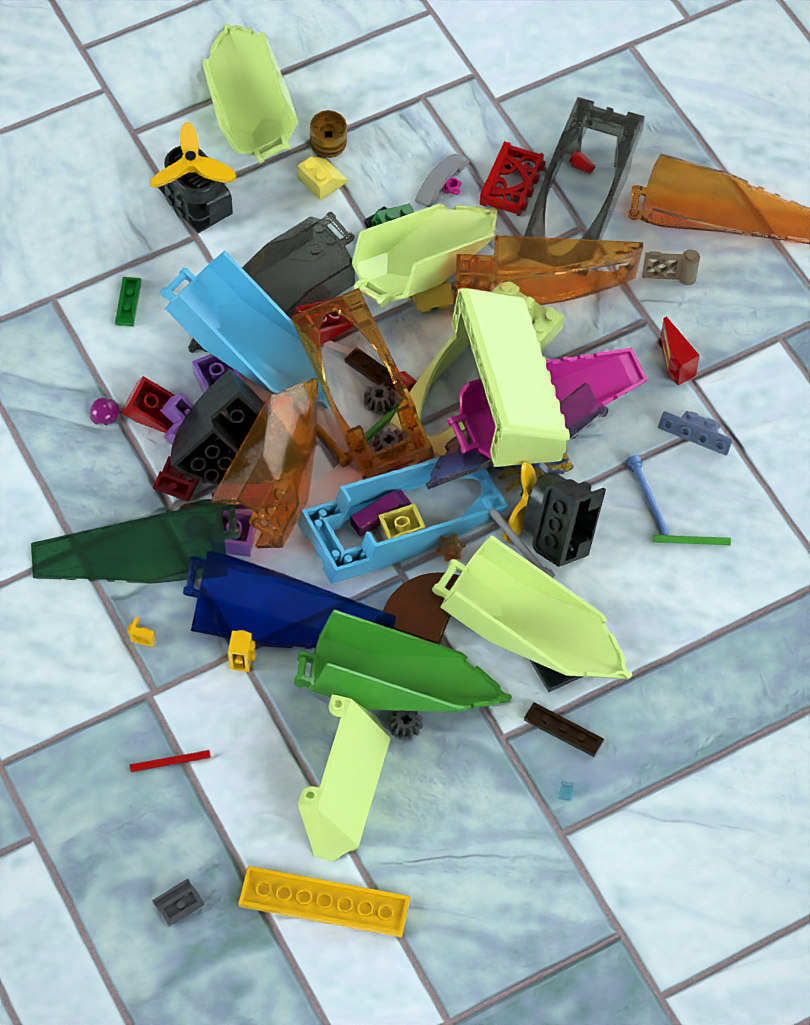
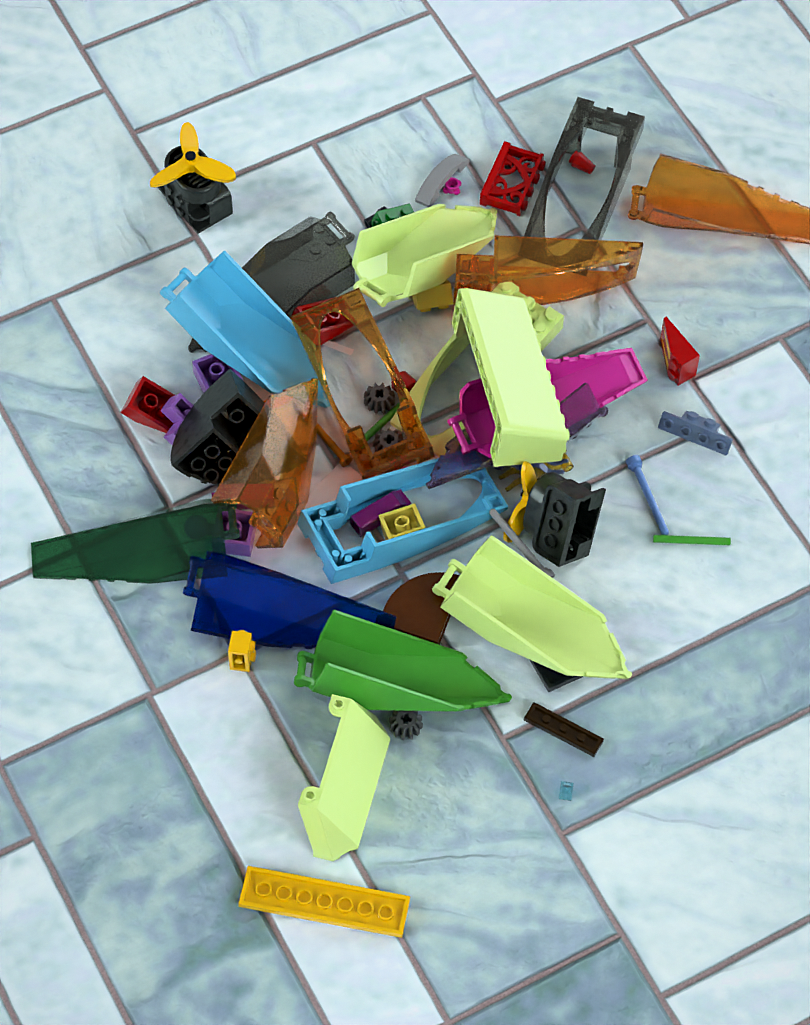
magenta hair [89,398,119,426] -> none
green tile [115,277,141,327] -> none
yellow bracket [127,617,156,647] -> none
red bar [129,750,211,772] -> none
dark grey plate [152,879,204,927] -> none
dark red slope [153,456,200,502] -> none
yellowish green windscreen [202,23,298,164] -> none
light yellow slope [297,156,348,200] -> none
pearl gold wheel [310,110,347,158] -> none
dark brown tile [345,347,396,387] -> none
clear orange rock [436,533,466,562] -> none
dark tan piece [642,249,700,285] -> none

